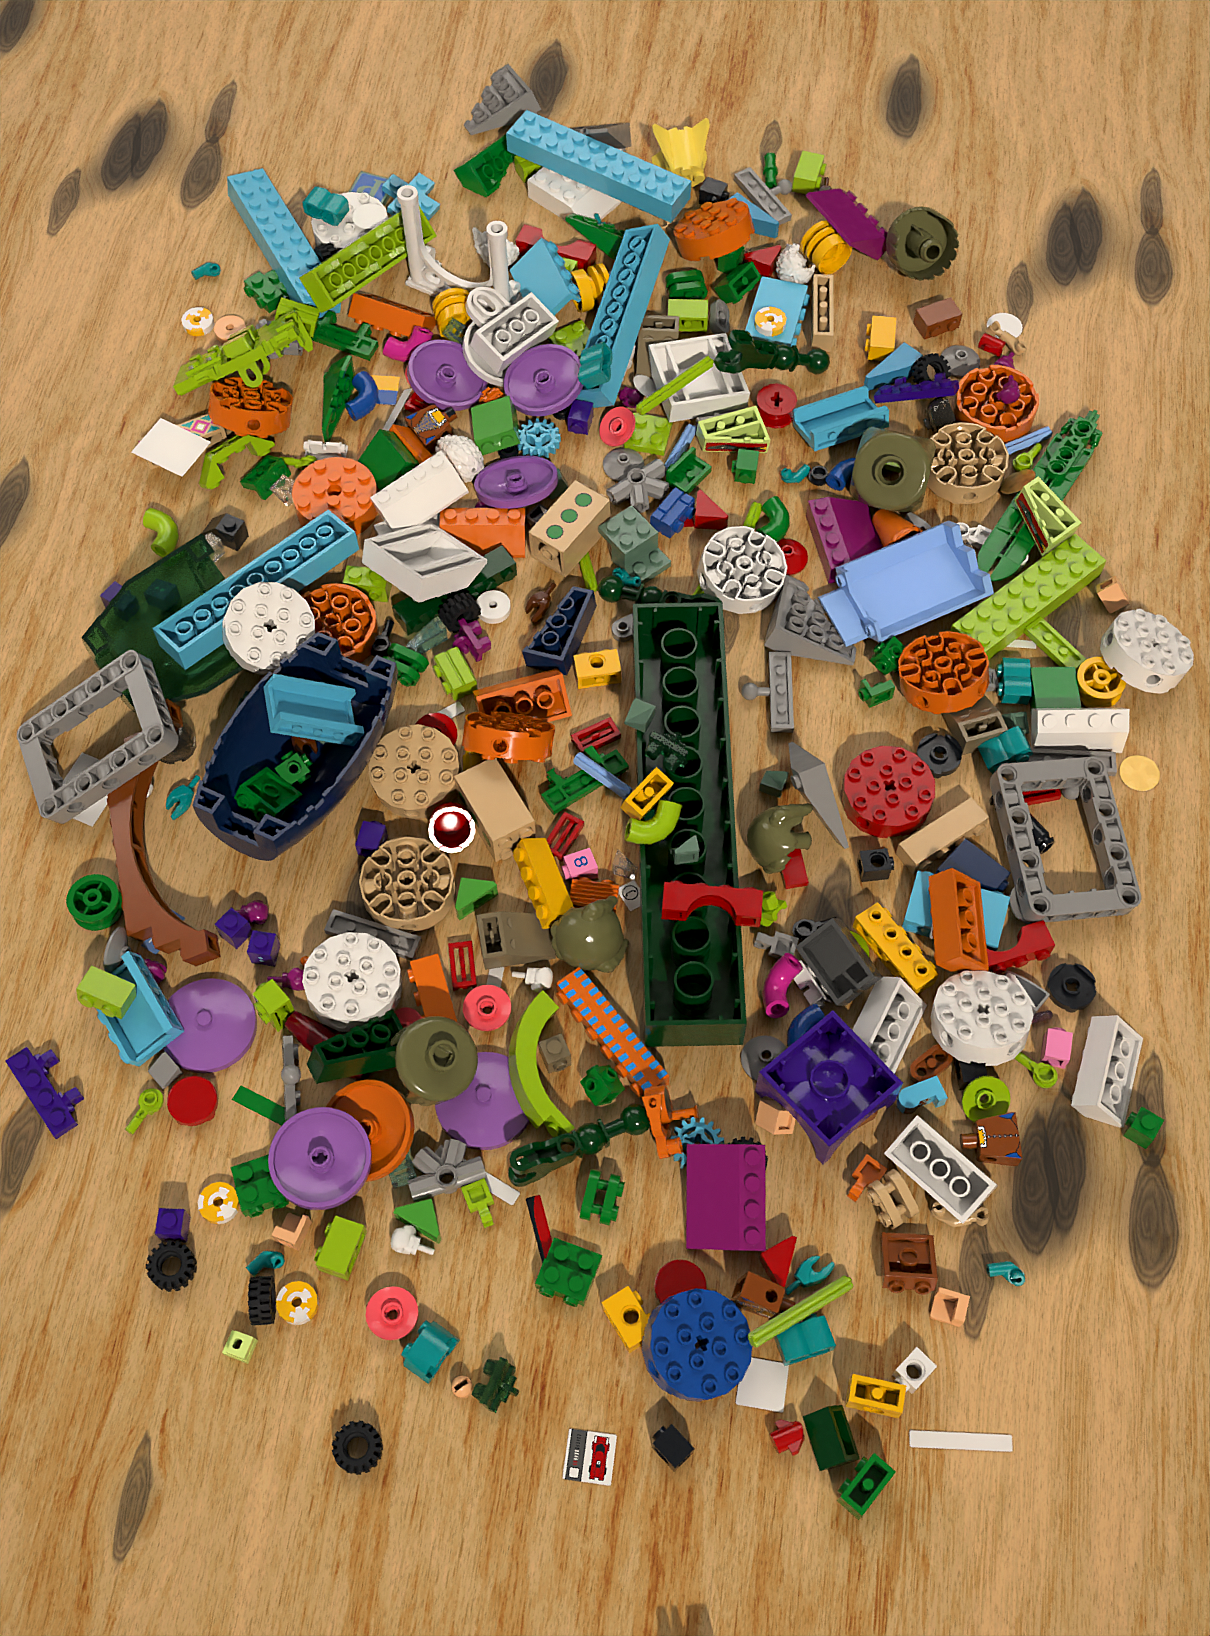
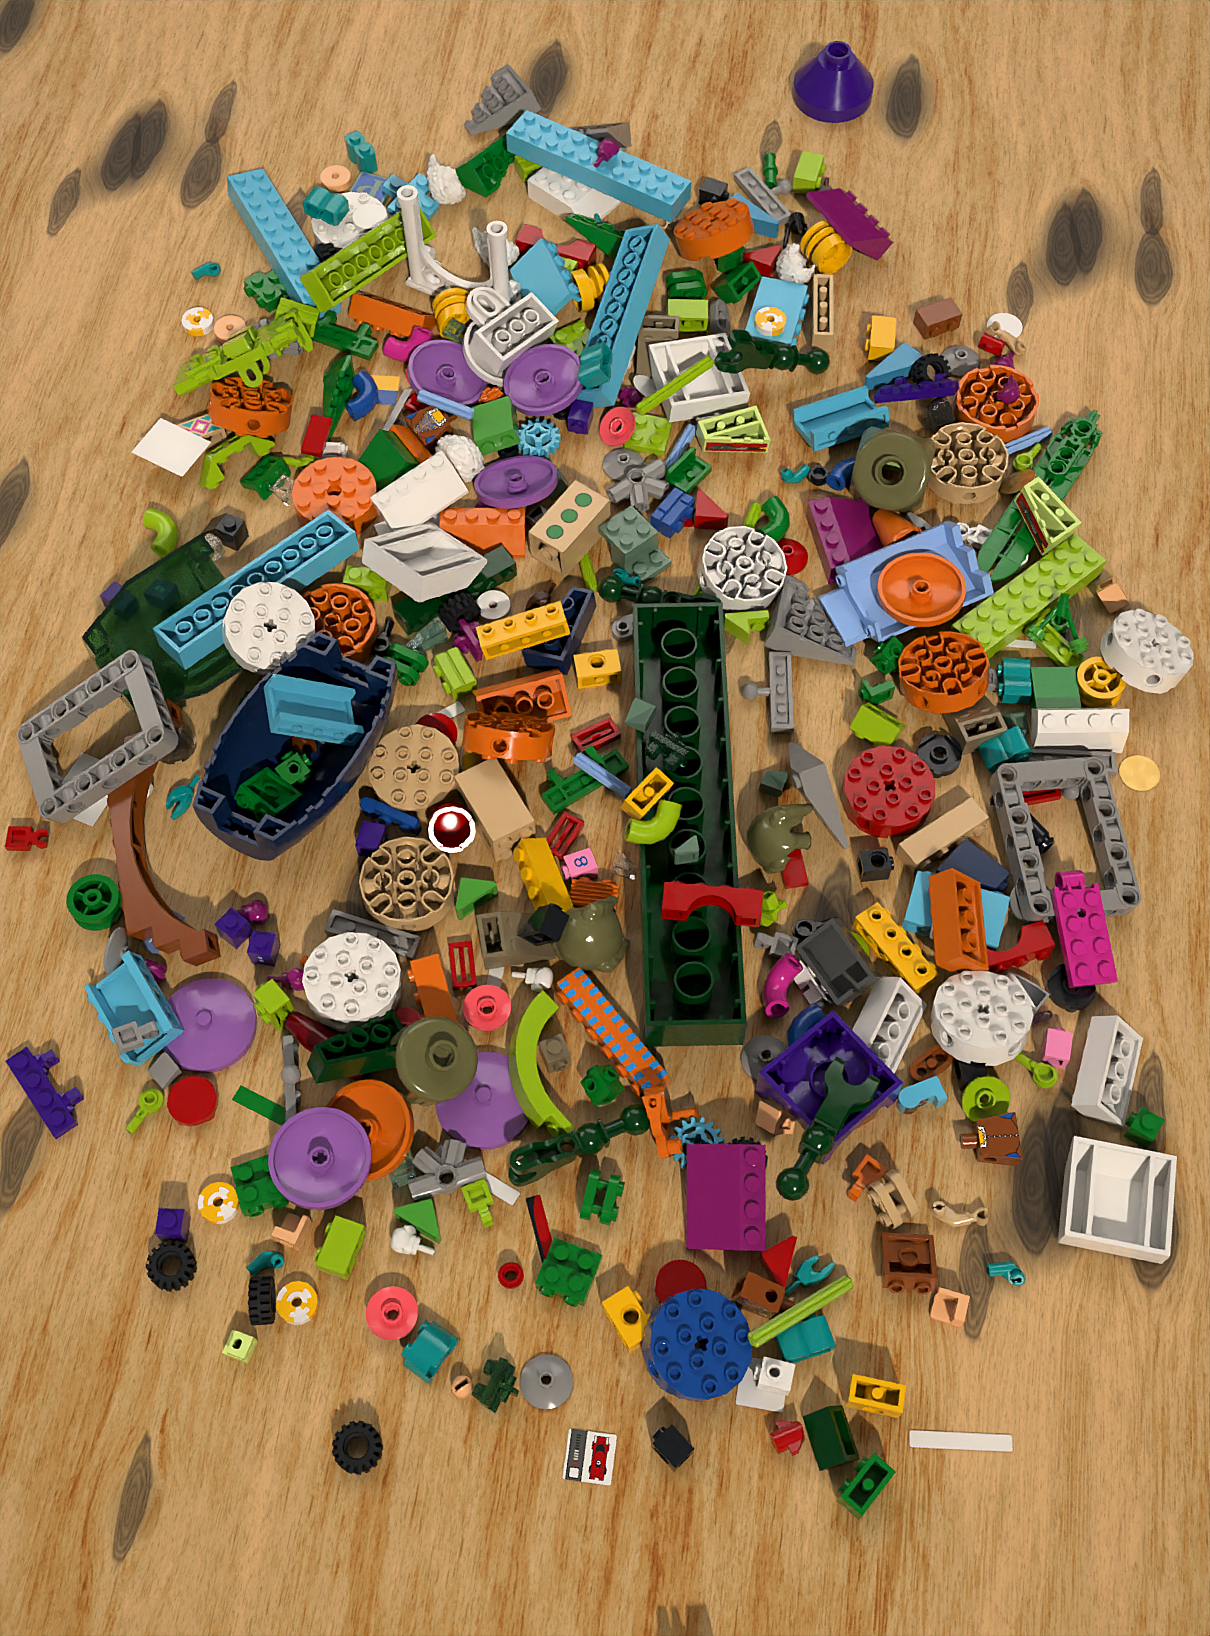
lime brick [76,965,136,1019] -> none
white sticker [619,880,640,911] -> none
light yellow brick [651,118,710,187] -> none
green brick [731,449,759,484] -> none
red piece [756,383,797,429] -> none
white slope [884,1115,998,1224] -> none
olive piece [886,207,959,281] -> none
white brick [892,1347,937,1394] -> none
none -> red plate [5,826,50,851]
none -> light grey plate [111,1021,159,1055]
none -> red tile [301,414,333,457]
none -> light nougat piece [320,165,351,193]
none -> teal brick [345,131,378,174]
none -> blue hinge [359,797,422,835]
none -> light blue axle [417,390,475,420]
none -> white piece [427,154,466,205]
none -> yellow brick [476,601,571,660]
none -> red plate [498,1262,524,1289]
none -> black slope [517,903,570,946]
none -> light grey dish [520,1354,573,1410]
none -> magenta piece [594,138,620,168]
none -> lime slope [724,610,769,645]
none -> white brick [753,1356,795,1396]
none -> dark green piece [776,1057,880,1201]
none -> black plant [783,212,808,249]
none -> dark purple cone [792,41,874,123]
none -> lime brick [849,702,906,747]
none -> orange dish [877,553,966,627]
none -> plant [1026,593,1089,655]
none -> dark pink hinge [1050,870,1118,988]
none -> white slope [1058,1136,1177,1264]

